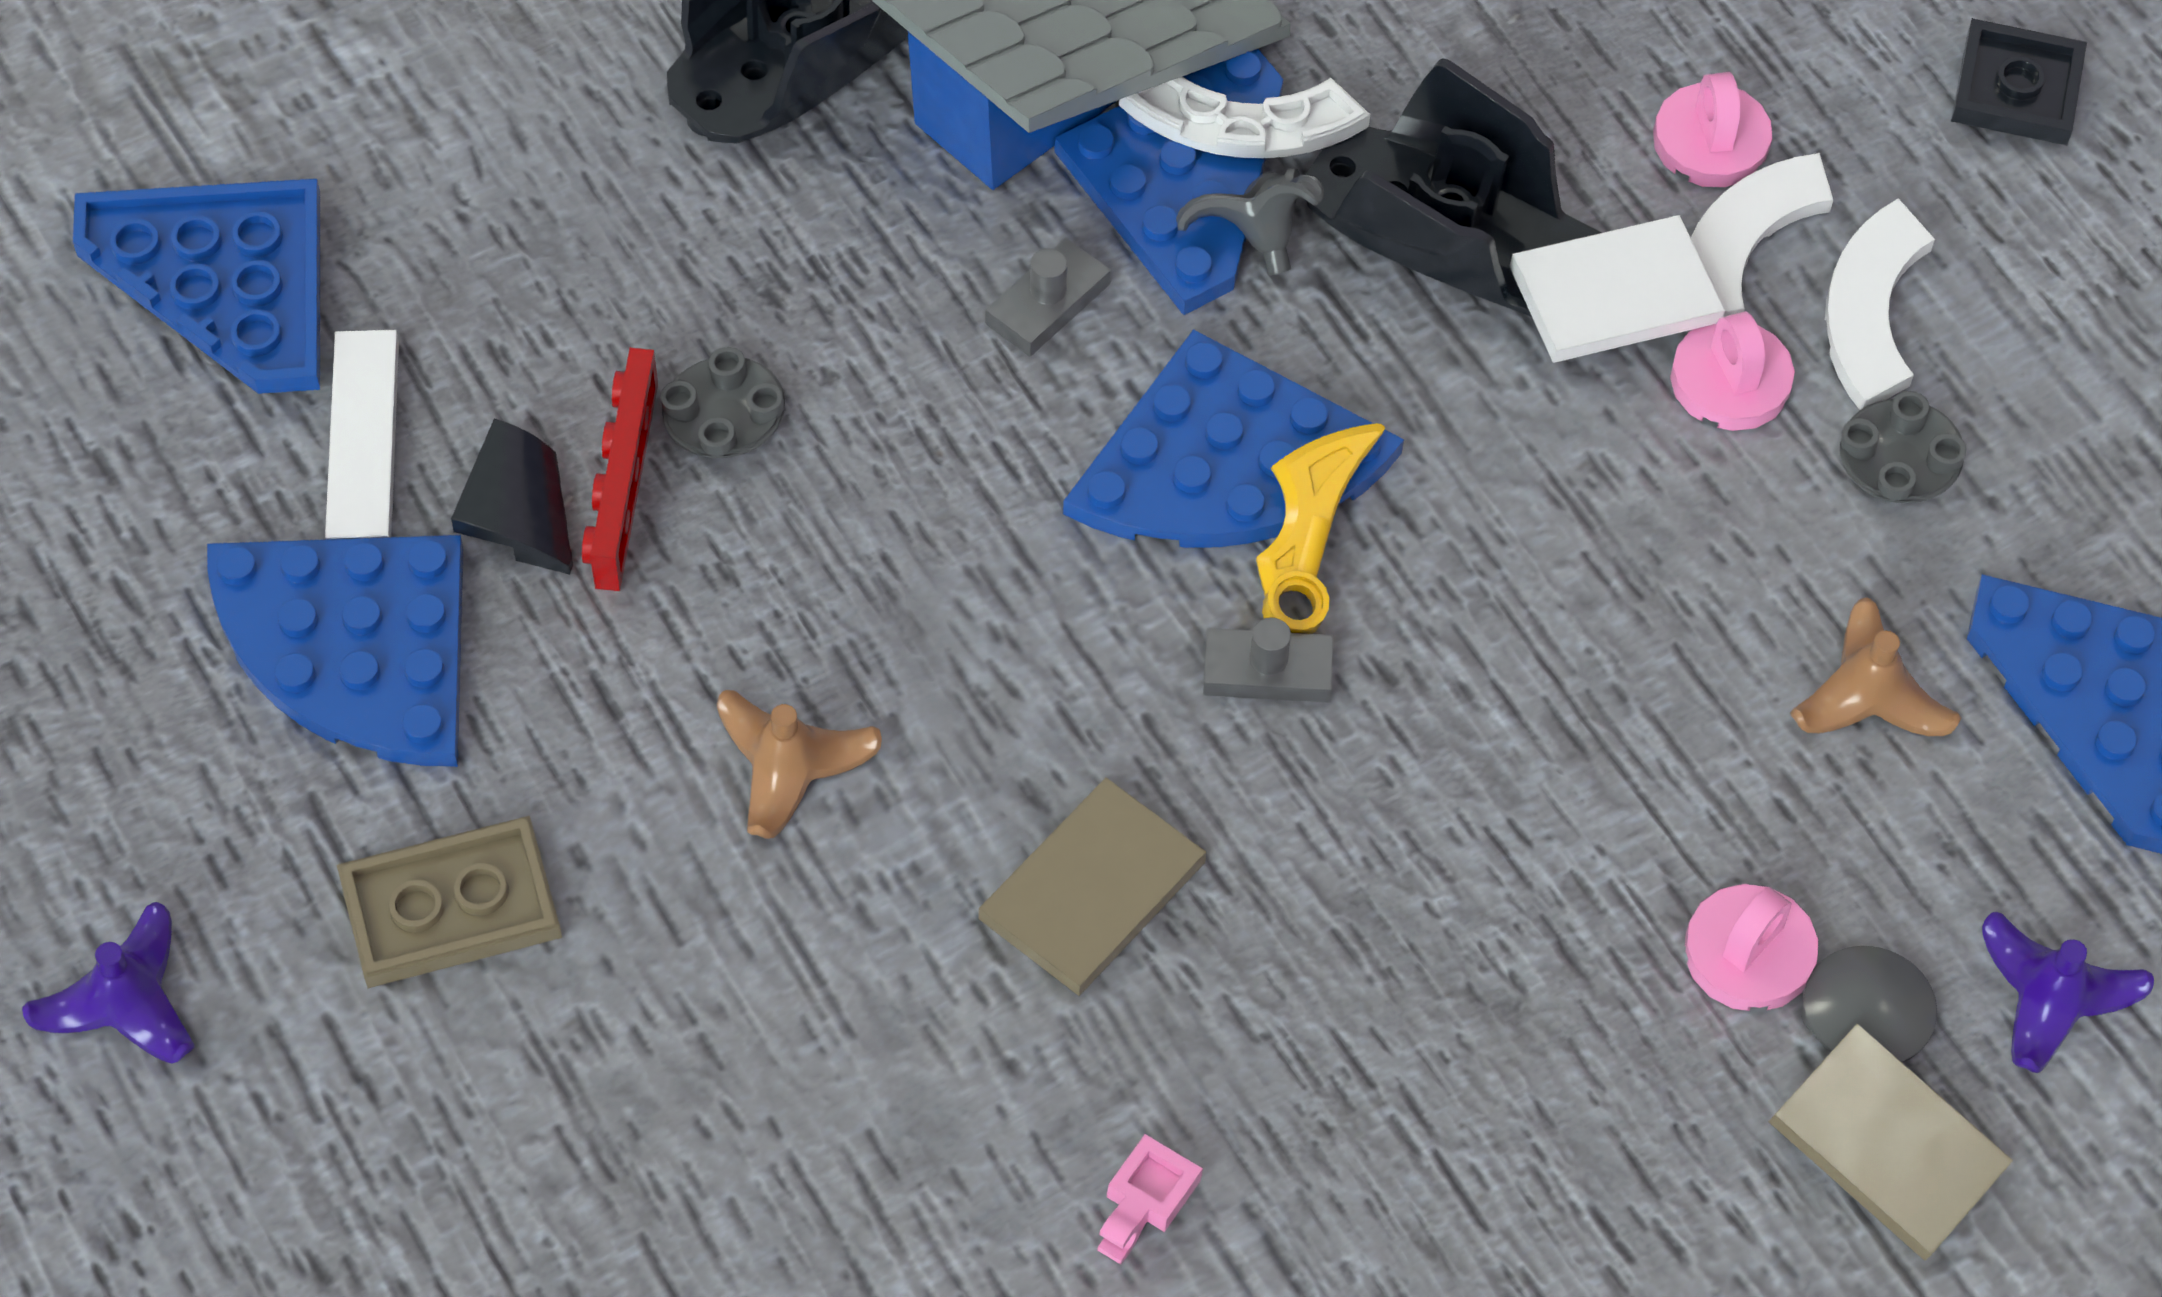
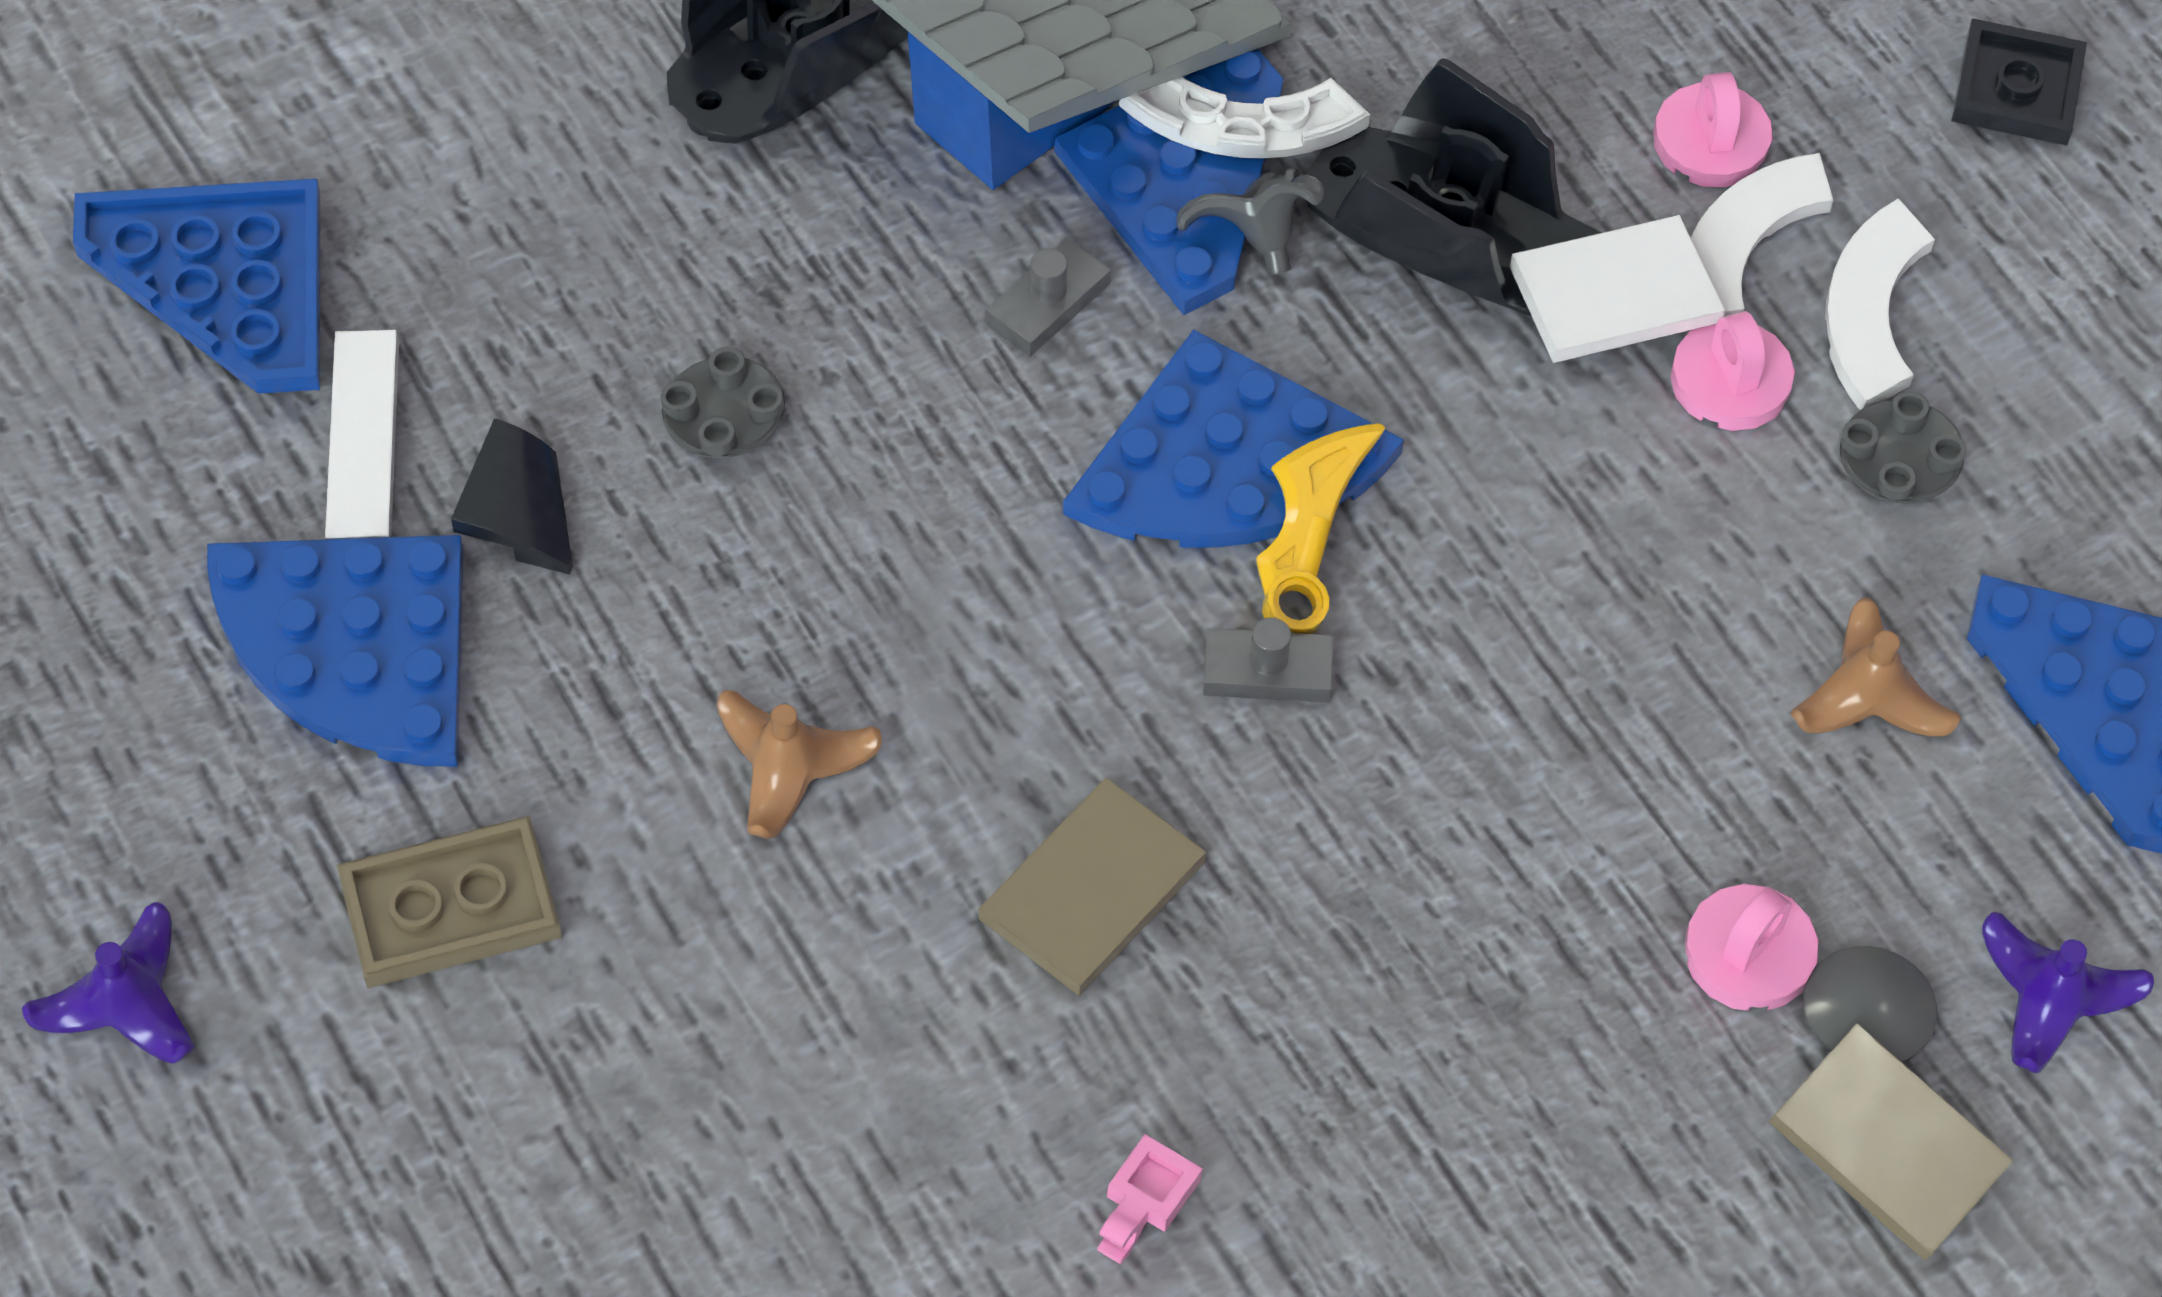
red plate [582,347,658,591] -> none

